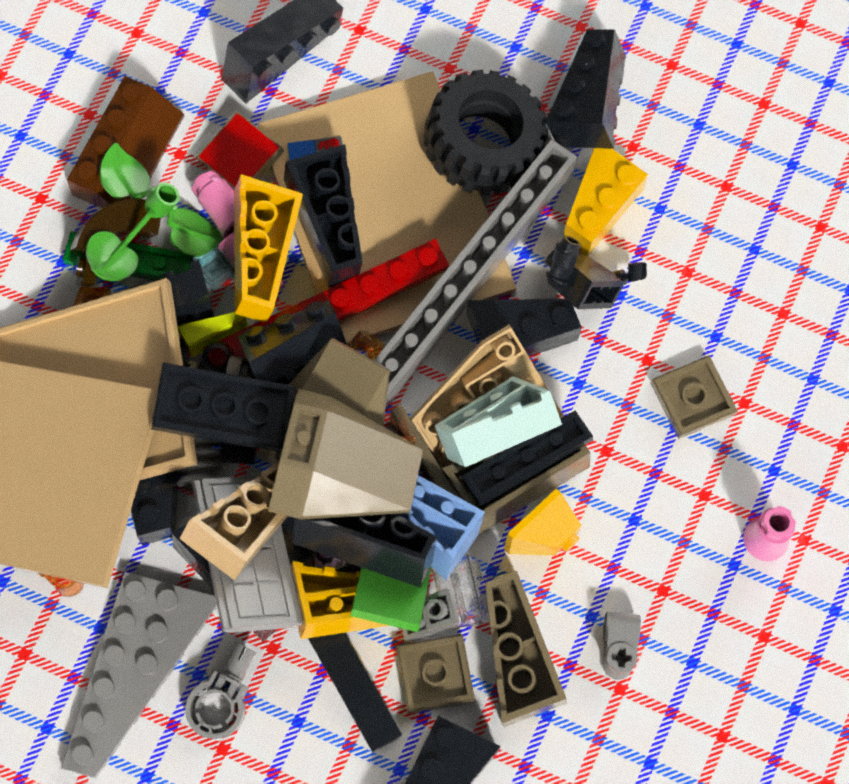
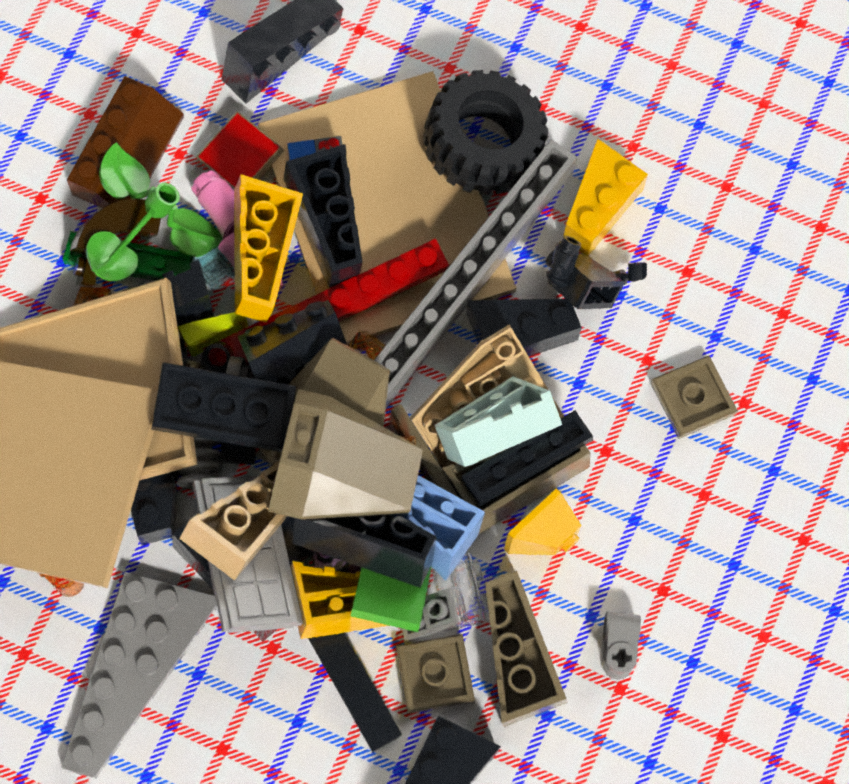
light grey pin [185,643,256,739] -> none
black wedge [545,29,626,149] -> none
bright pink plant [743,506,796,561] -> none

